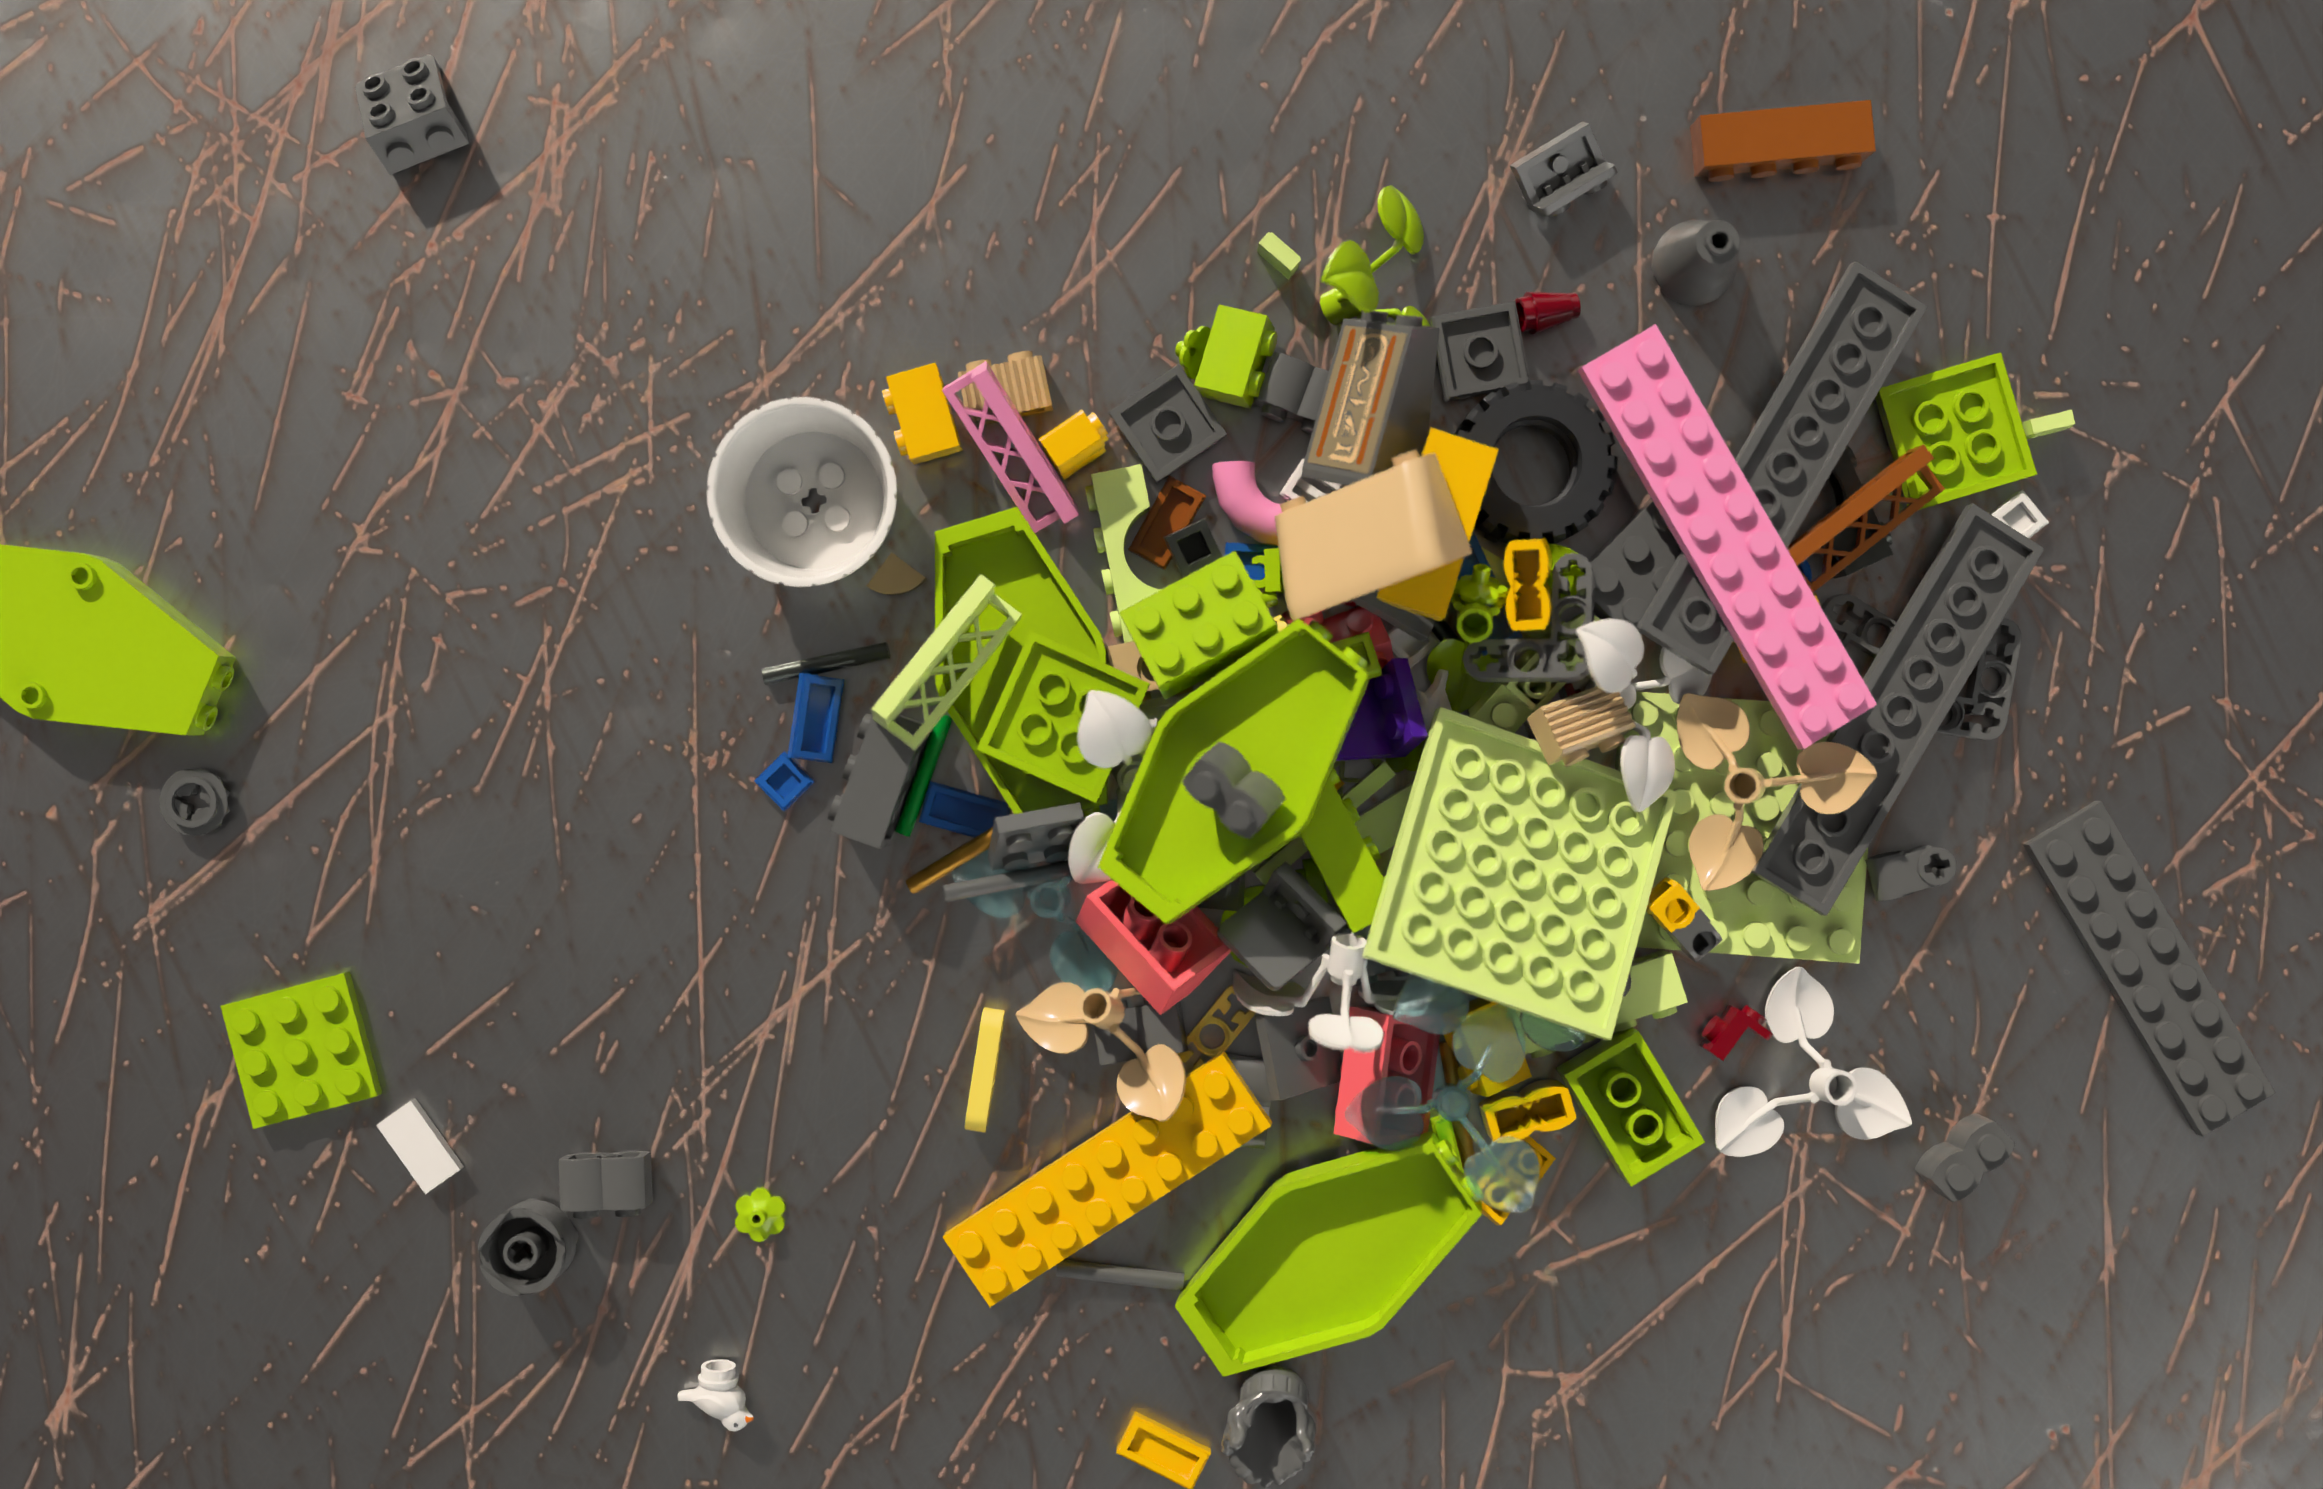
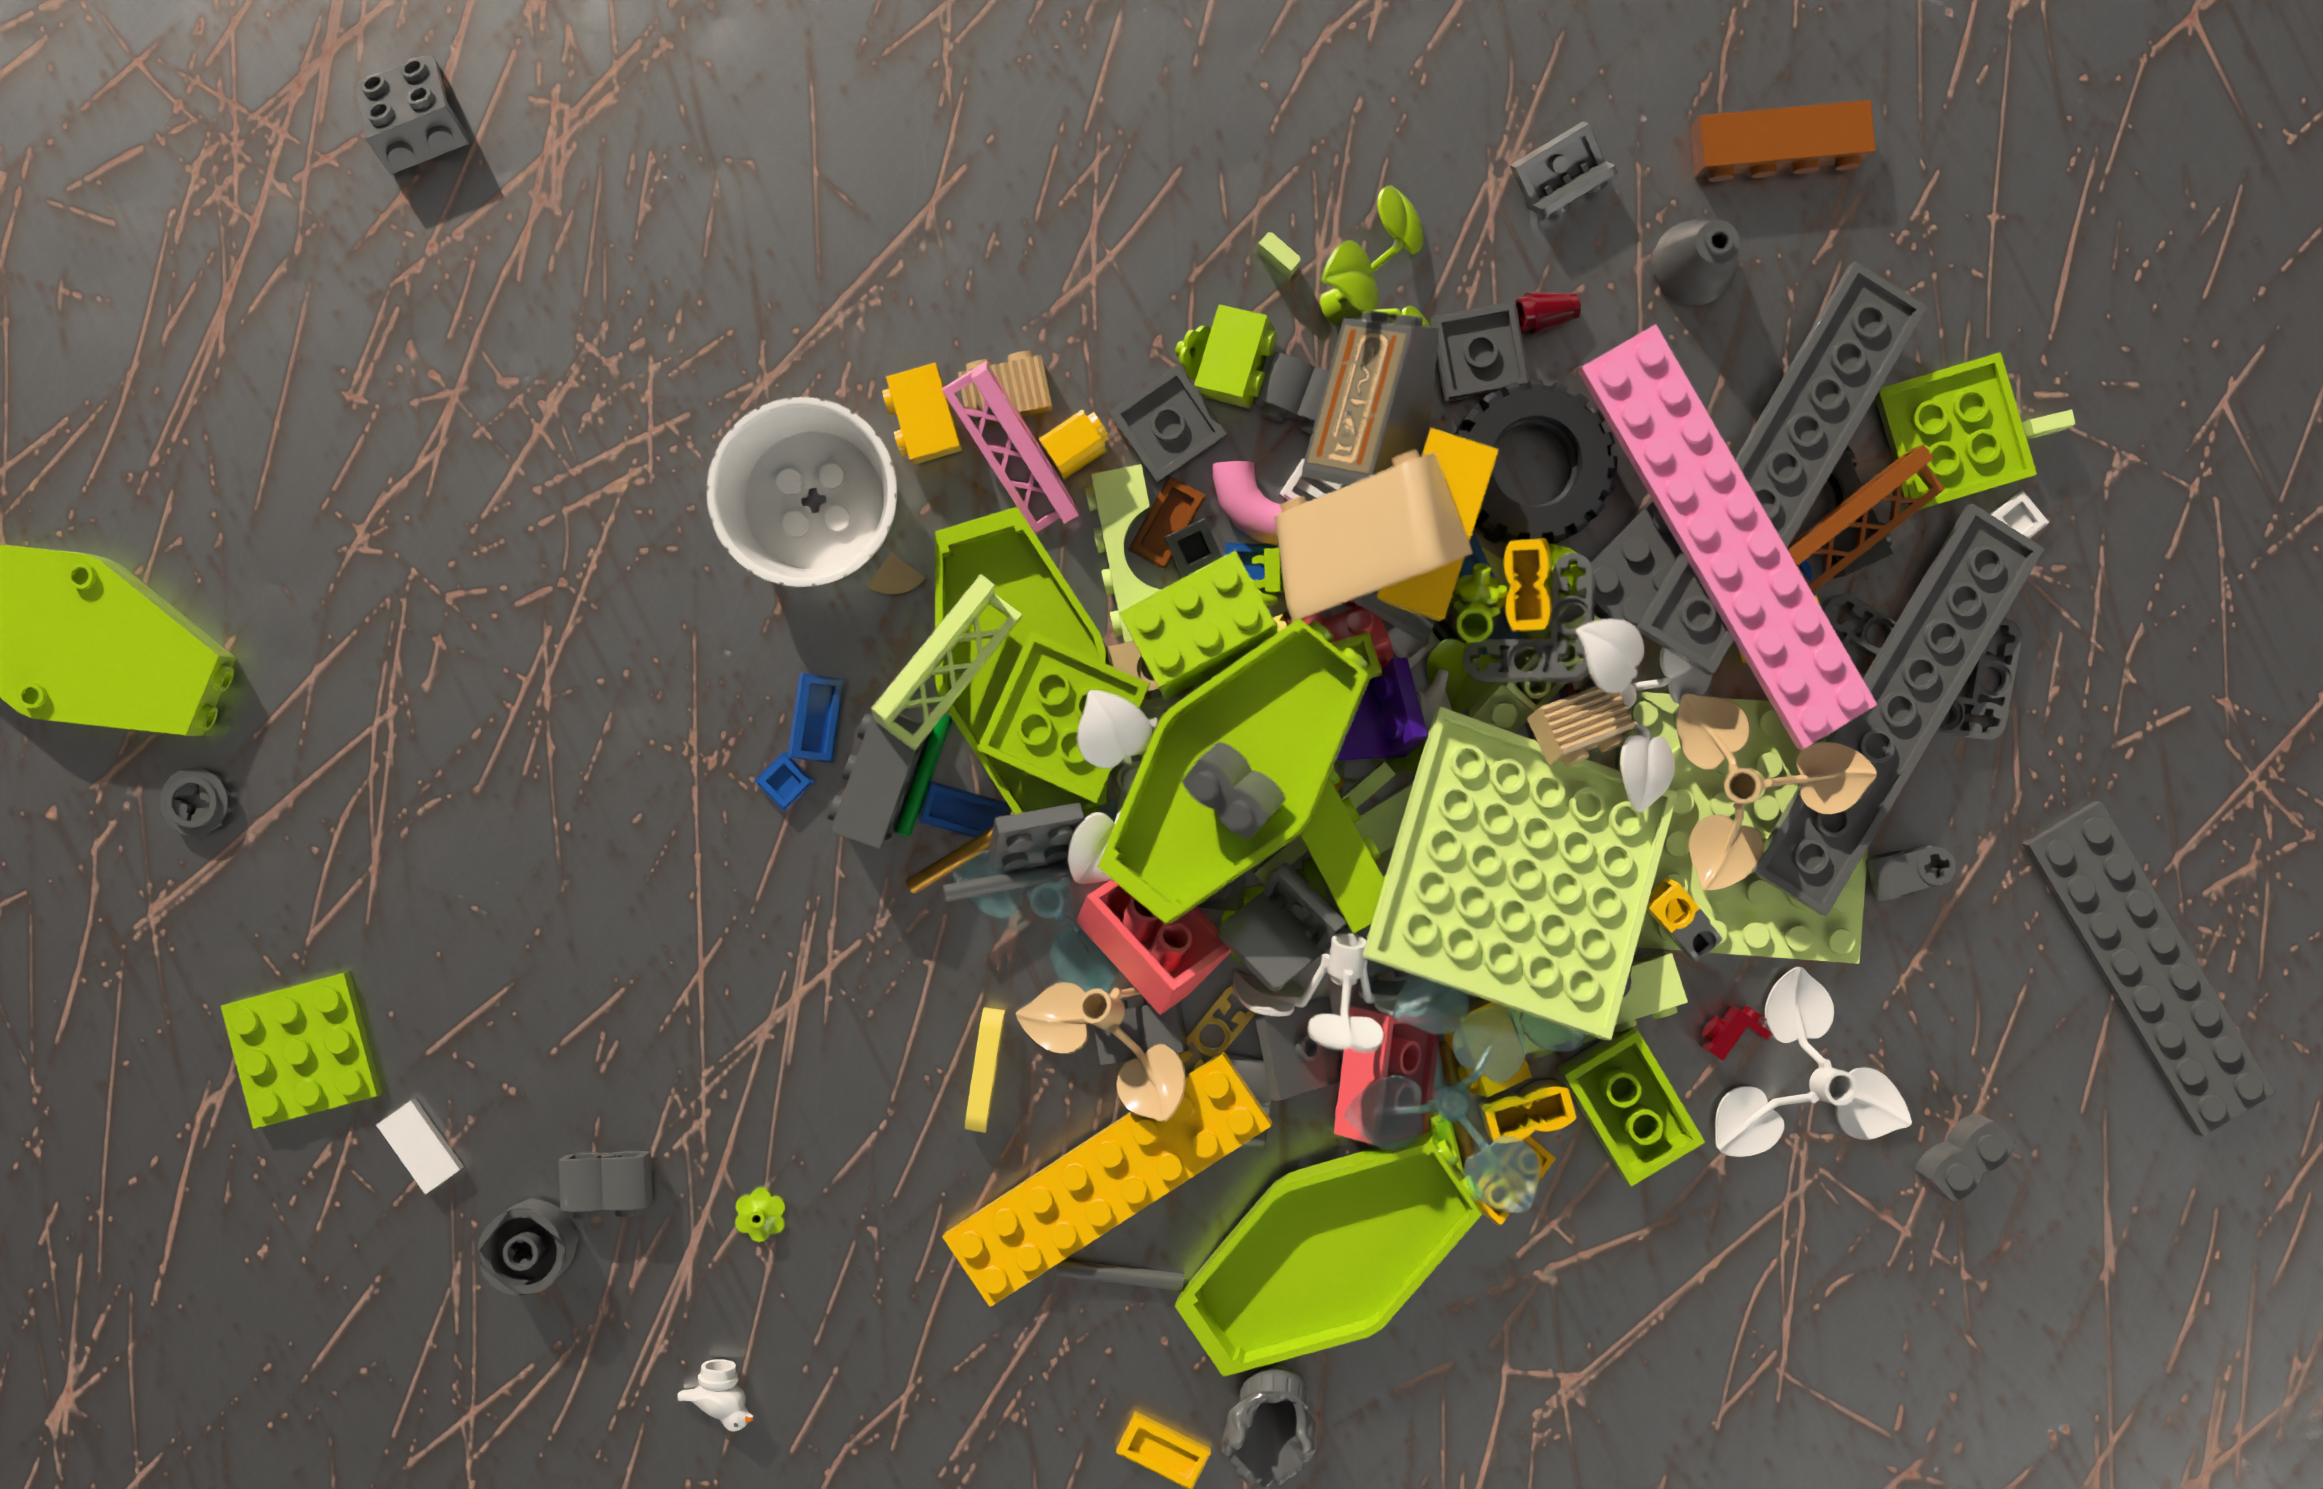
pearl dark grey bar [762,642,890,685] -> none

